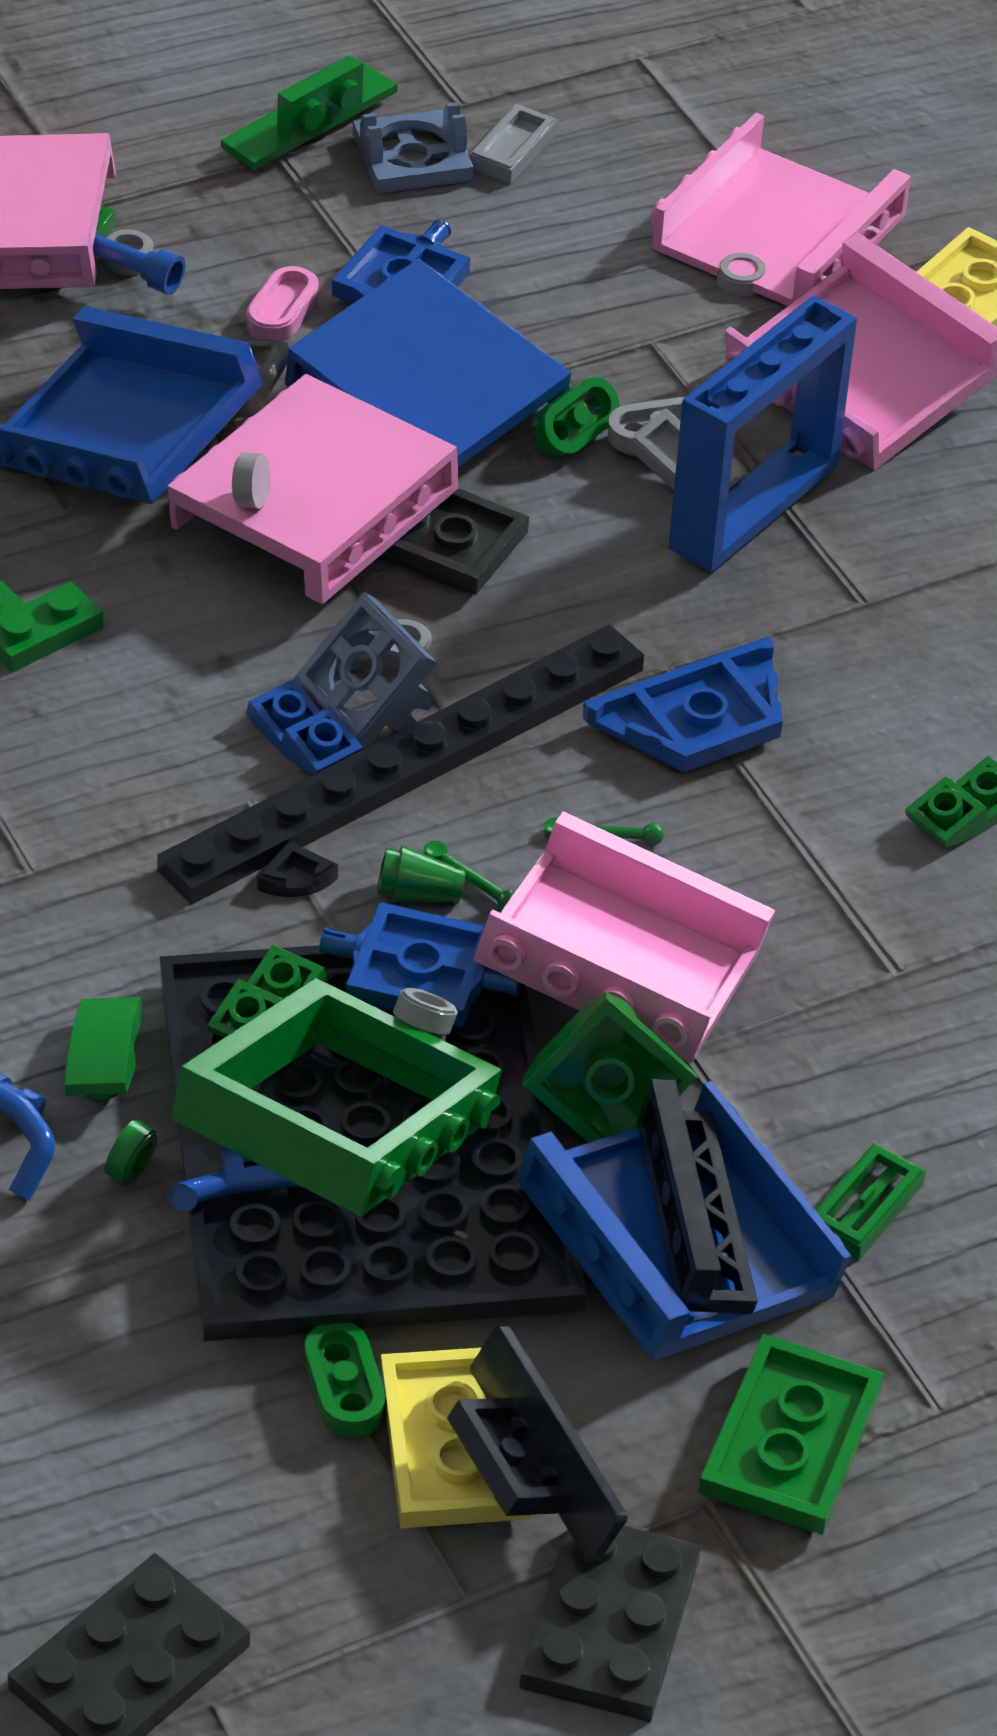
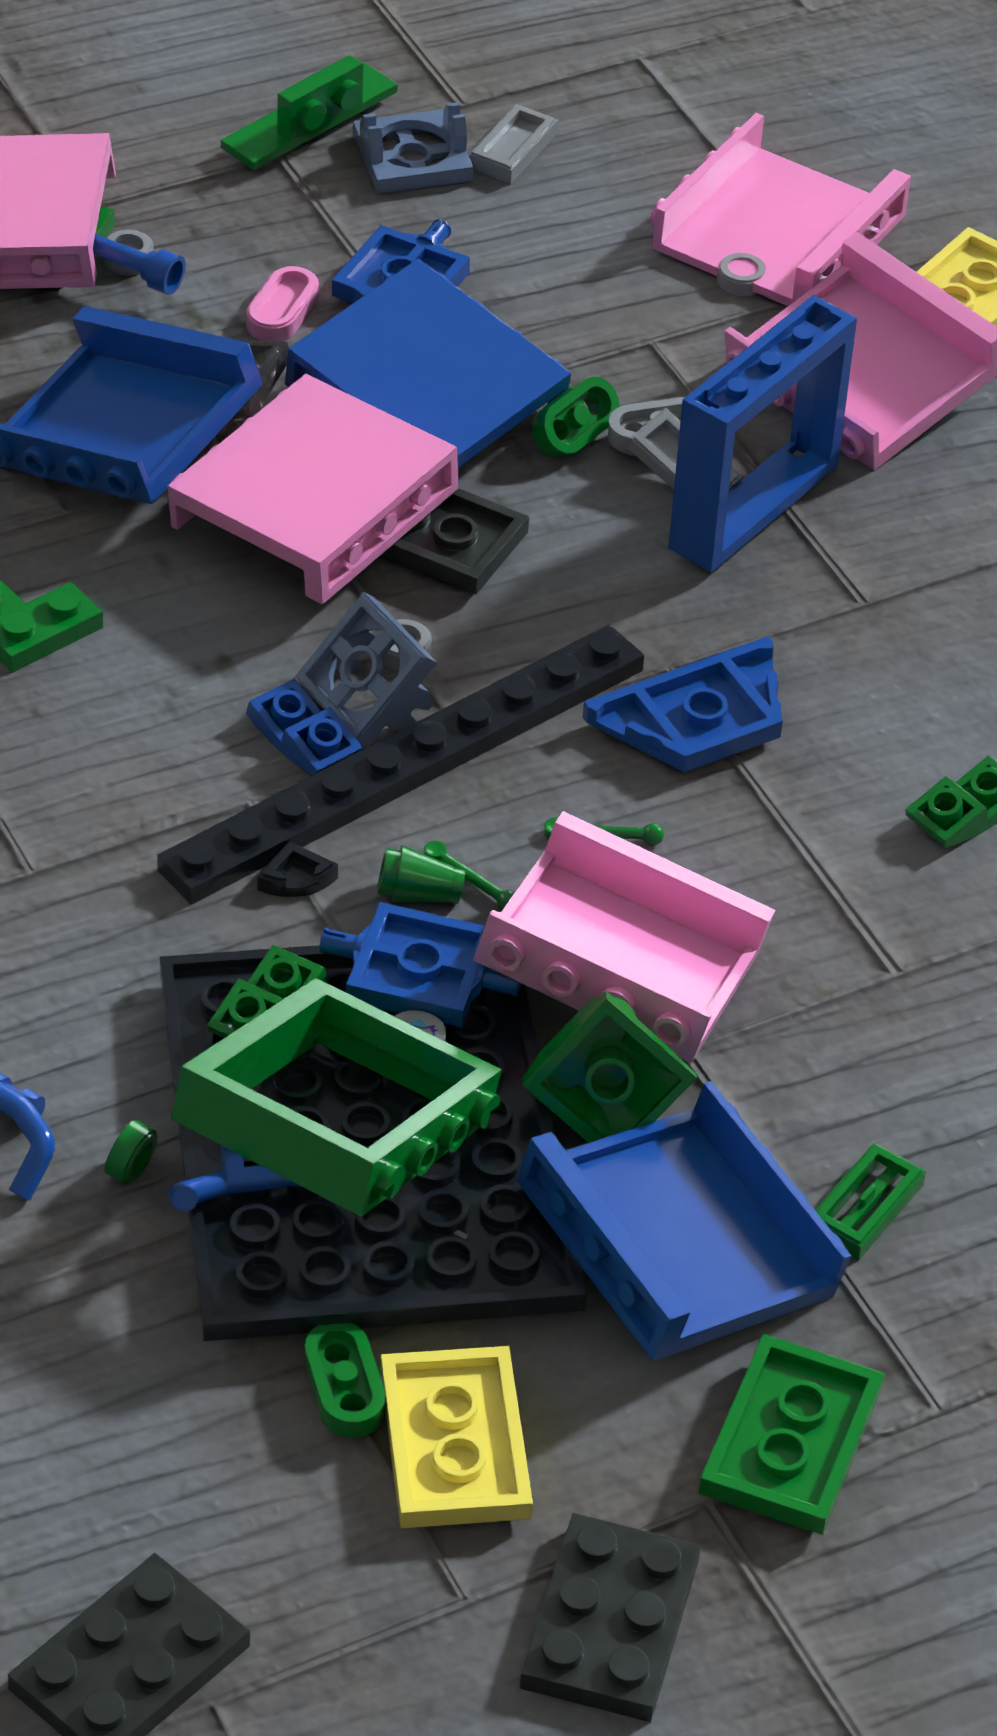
green slope [65,997,143,1100] -> none
light grey tile [232,453,270,509] -> none
light grey tile [393,988,458,1035] -> none
black bracket [447,1326,628,1561] -> none
black fence [636,1079,758,1314] -> none

